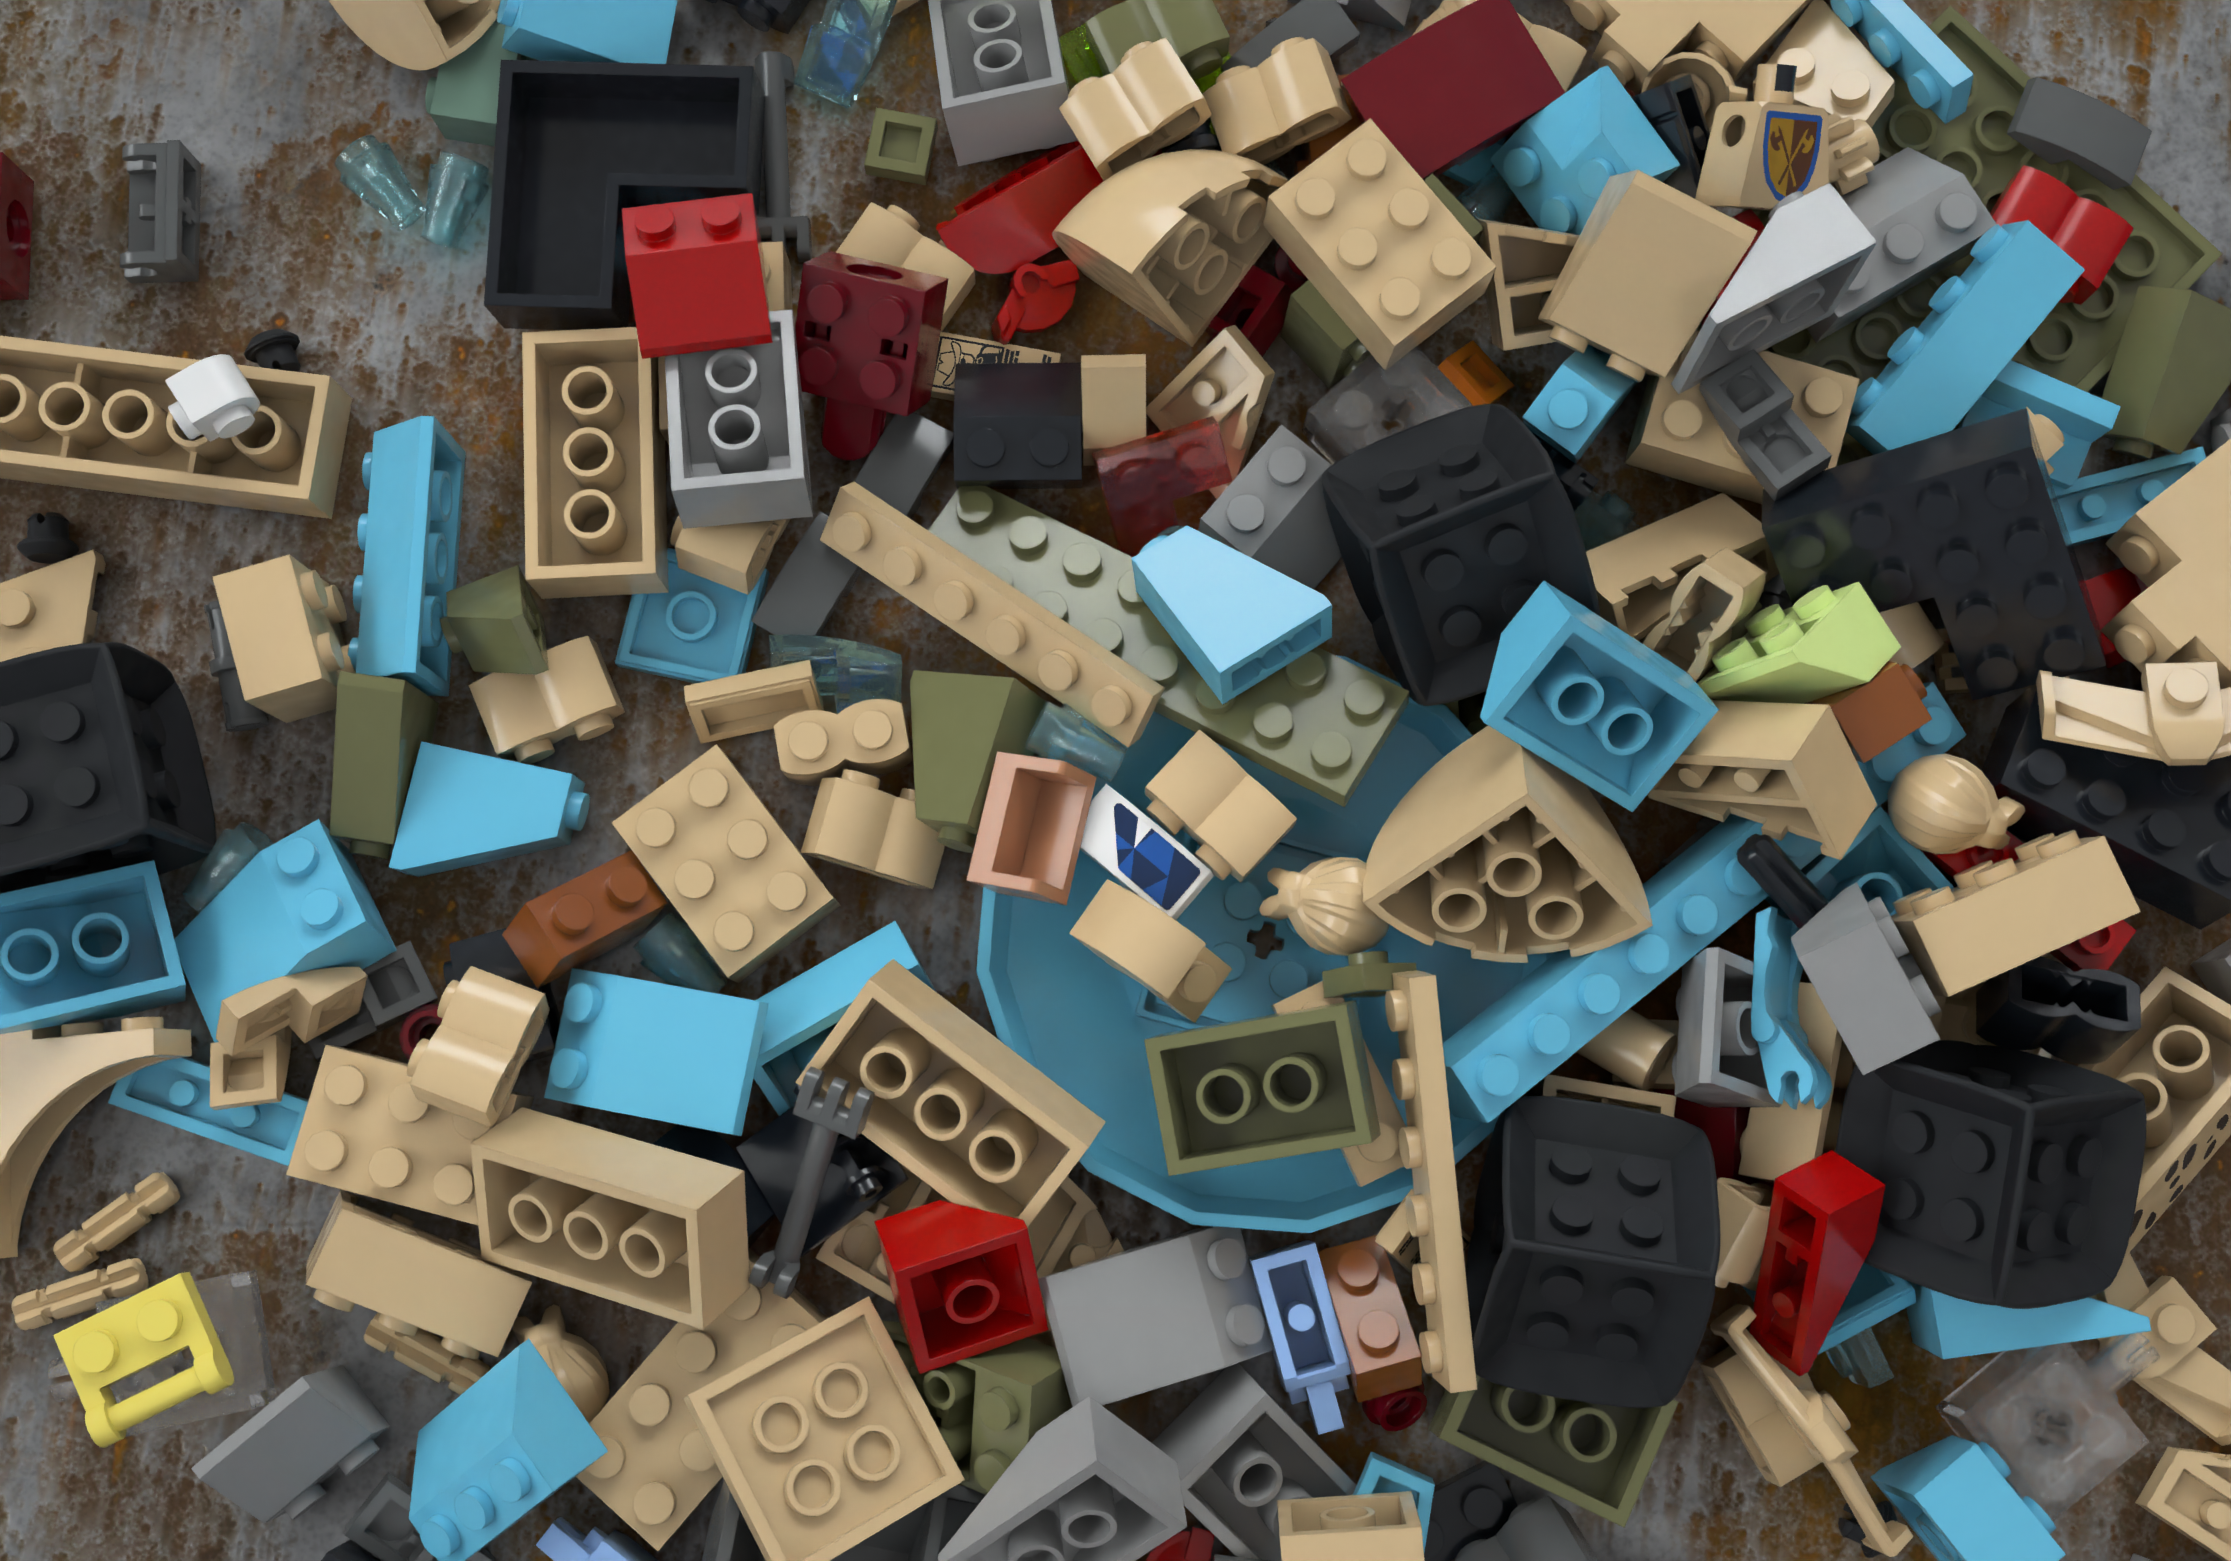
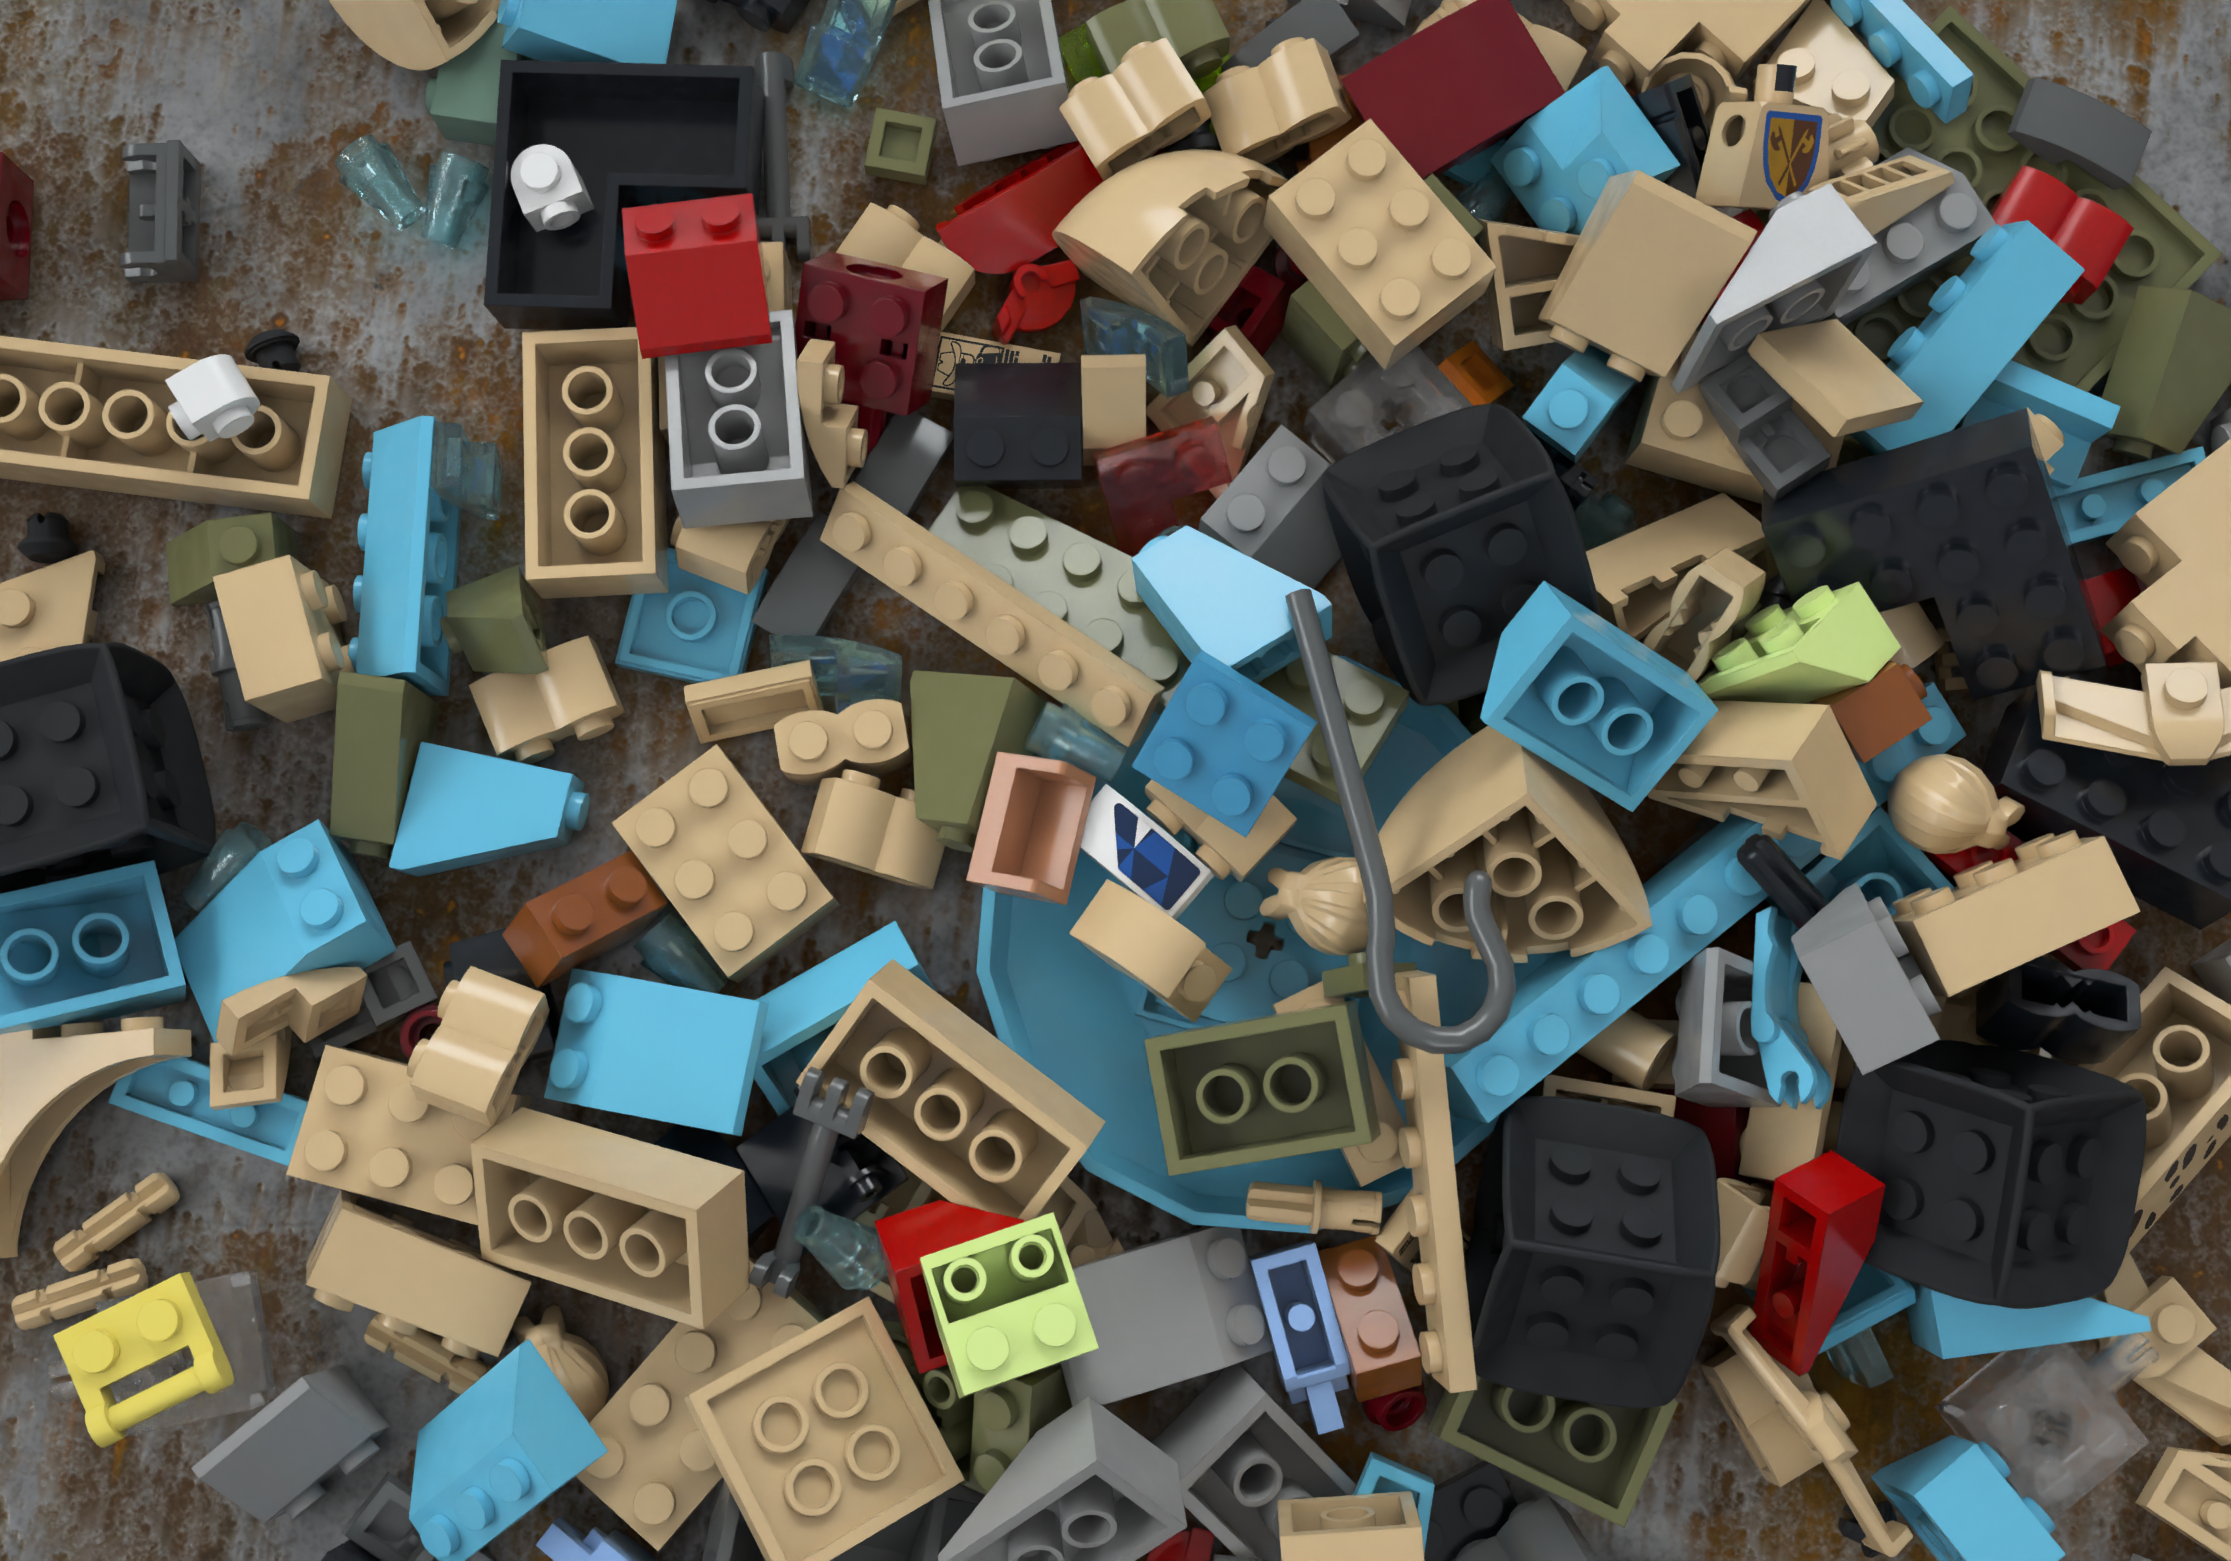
none -> olive slope [166,512,298,607]
none -> clear light blue slope [431,422,503,520]
none -> white plate [510,144,594,232]
none -> clear light blue cone [793,1205,887,1291]
none -> tan slope [797,339,868,489]
none -> yellowish green slope [919,1212,1099,1398]
none -> clear light blue slope [1080,296,1189,398]
none -> dark azure plate [1131,650,1318,838]
none -> tan axle [1245,1180,1382,1235]
none -> dark grey piece [1285,589,1516,1054]
none -> tan tile [1747,318,1924,437]
none -> tan slope [1806,155,1955,236]

